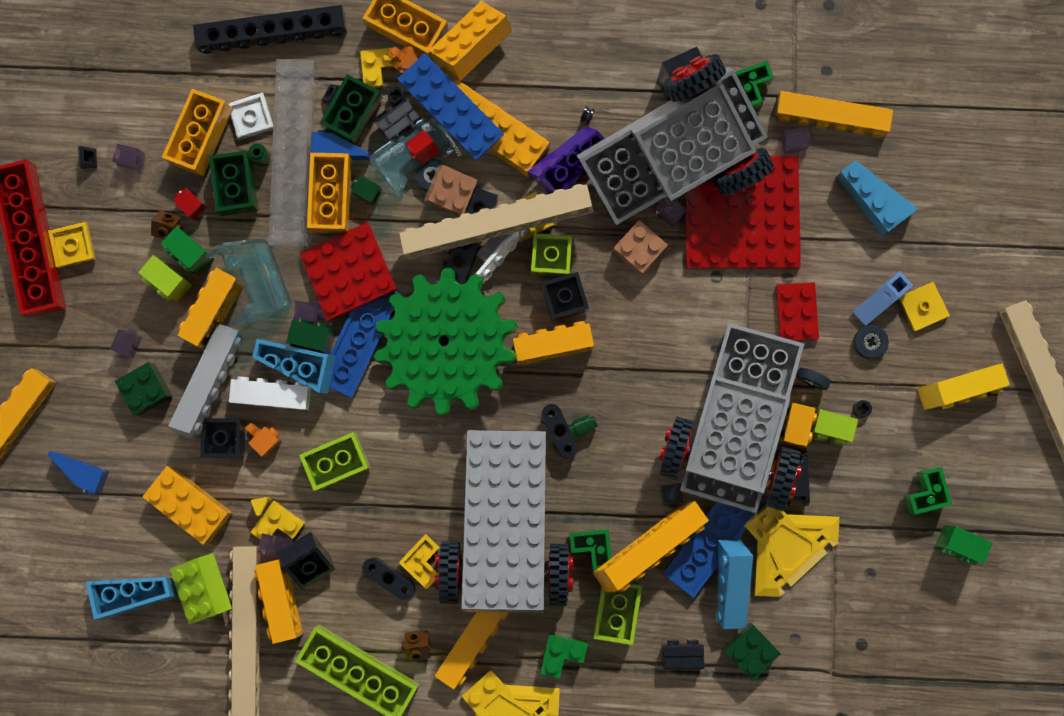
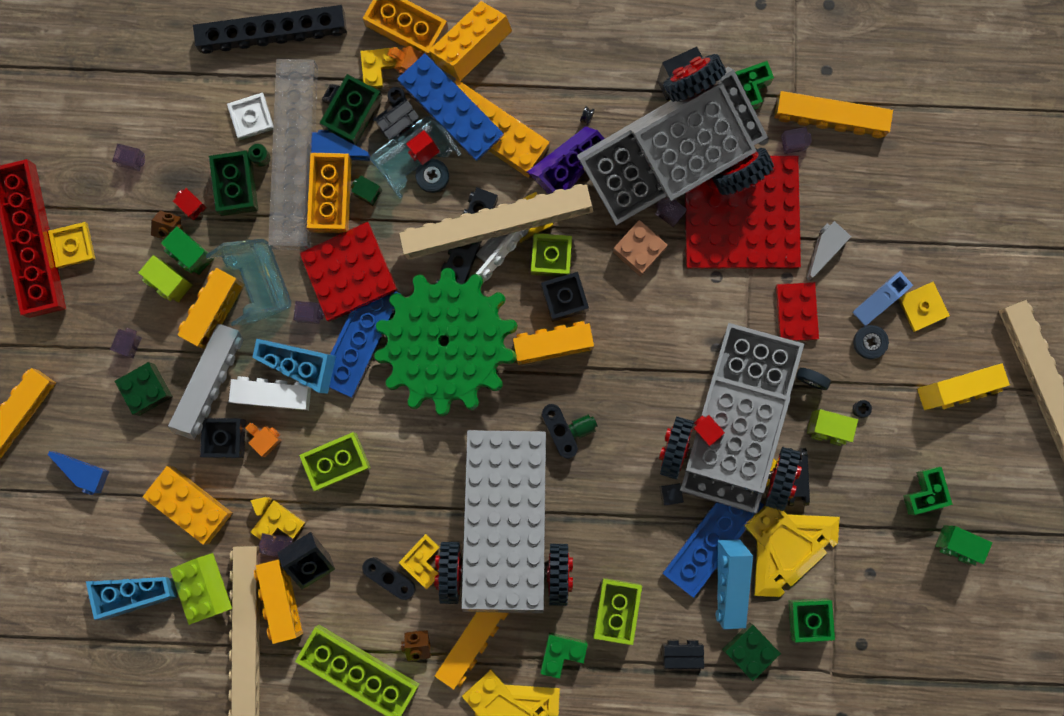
black slope [78,146,97,169] -> none
light orange brick [161,89,233,177] -> none
dark green brick [286,318,336,354] -> none
nougat brick [424,165,477,216] -> none
green brick [569,529,612,571] -> none
light orange brick [593,501,709,593] -> none
light orange brick [778,403,817,448] -> none
dark azure wedge [836,160,918,236] -> none
none -> red brick [693,415,725,447]
none -> green brick [788,598,835,643]
none -> light grey slope [806,221,852,281]

